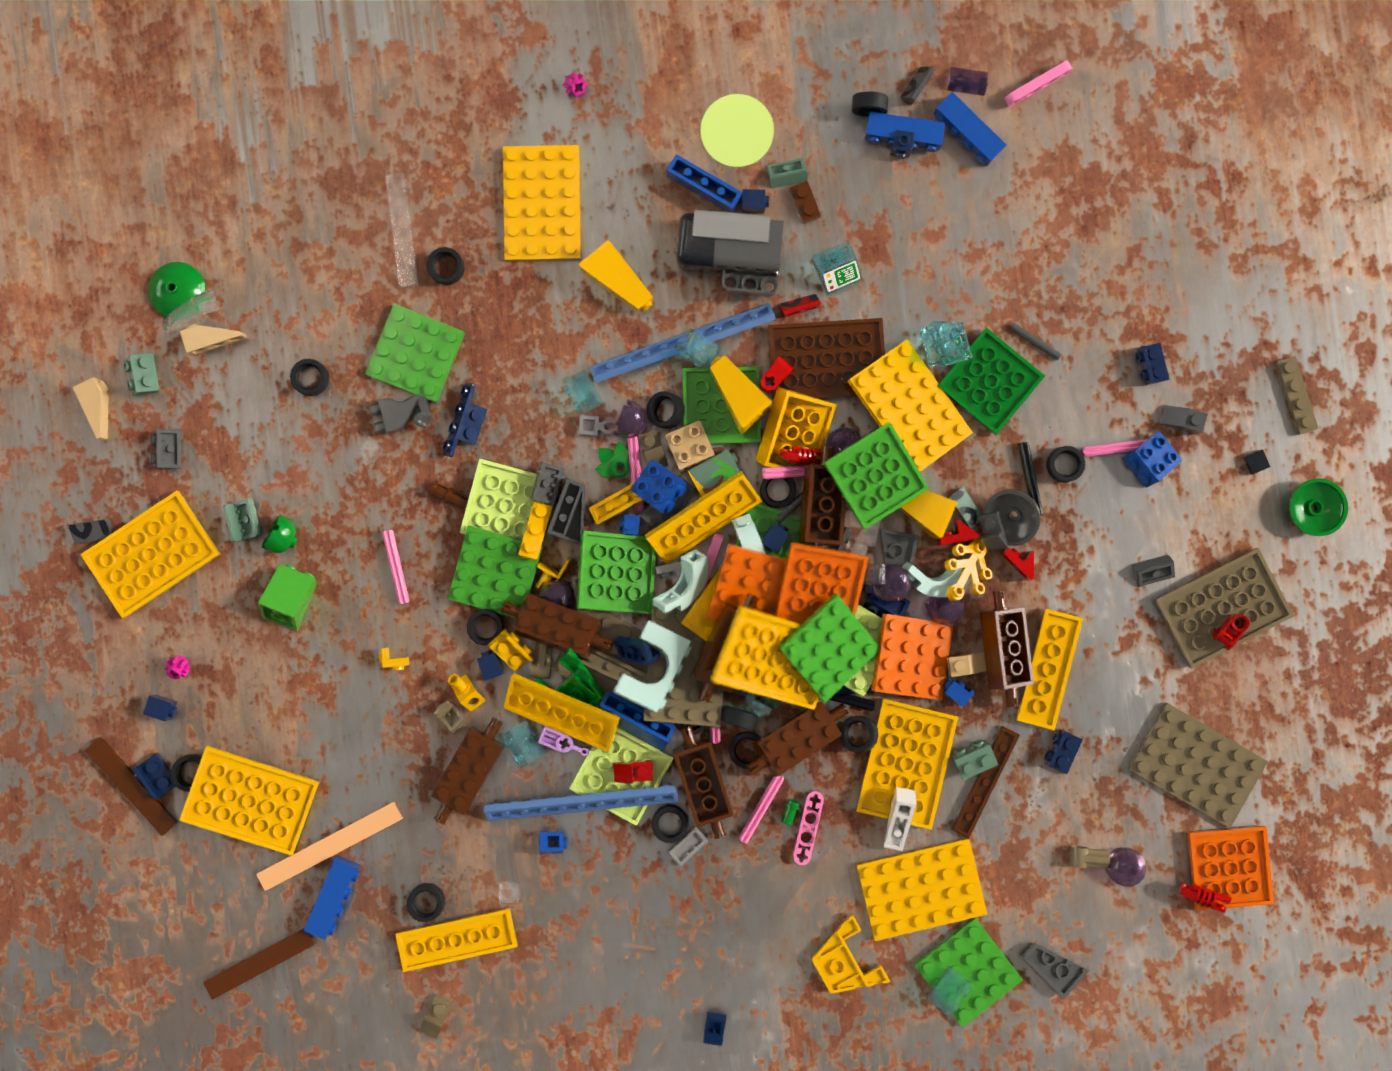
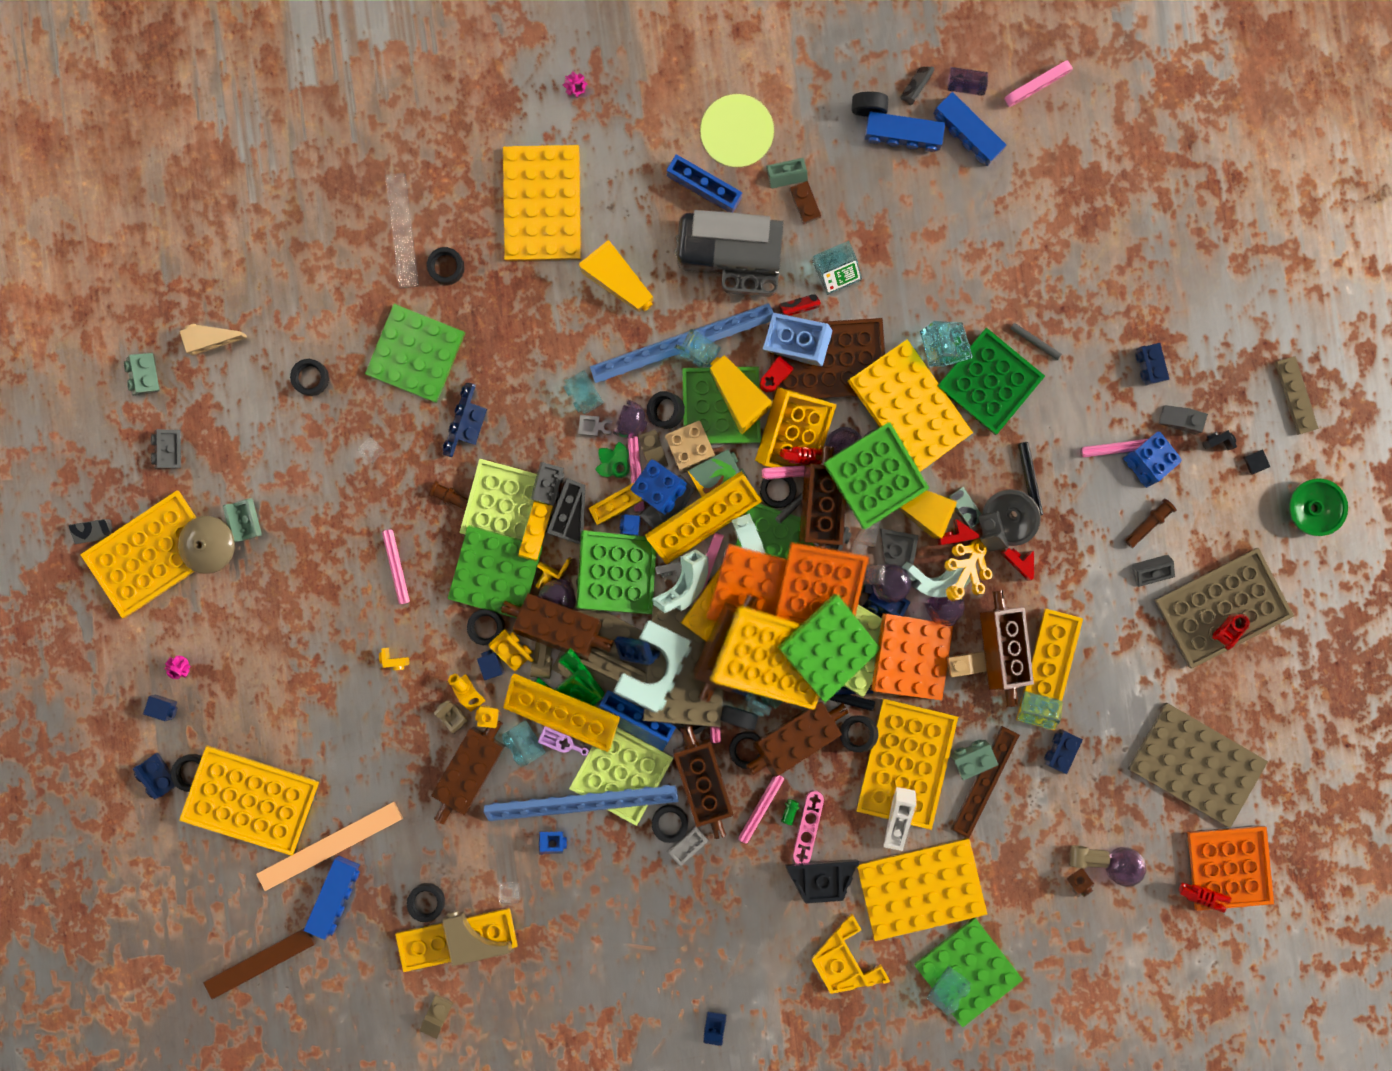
tan slope [72,377,109,441] -> none
reddish brown tile [85,737,178,836] -> none
green dish [148,262,206,319] -> none
clear slope [162,289,220,333] -> none
bright green slope [258,564,317,631] -> none
green cylinder [261,514,298,553] -> none
dark grey hips [369,395,431,434] -> none
red slope [613,760,653,784] -> none
dark blue brick [742,189,769,213] -> none
dark blue brick [761,523,790,553] -> none
dark blue bracket [890,130,914,159] -> none
blue brick [943,678,975,707] -> none
dark grey wing [1021,943,1089,999] -> none
black tyre [1046,446,1086,483] -> none
none -> dark tan dish [178,516,235,574]
none -> dark tan arch [442,910,512,966]
none -> yellow bracket [475,705,499,728]
none -> light blue slope [763,313,832,367]
none -> black wing [785,859,859,904]
none -> clear light blue bracket [1017,691,1063,729]
none -> reddish brown bracket [1067,868,1094,897]
none -> reddish brown pin [1124,498,1177,549]
none -> black bracket [1202,430,1237,450]

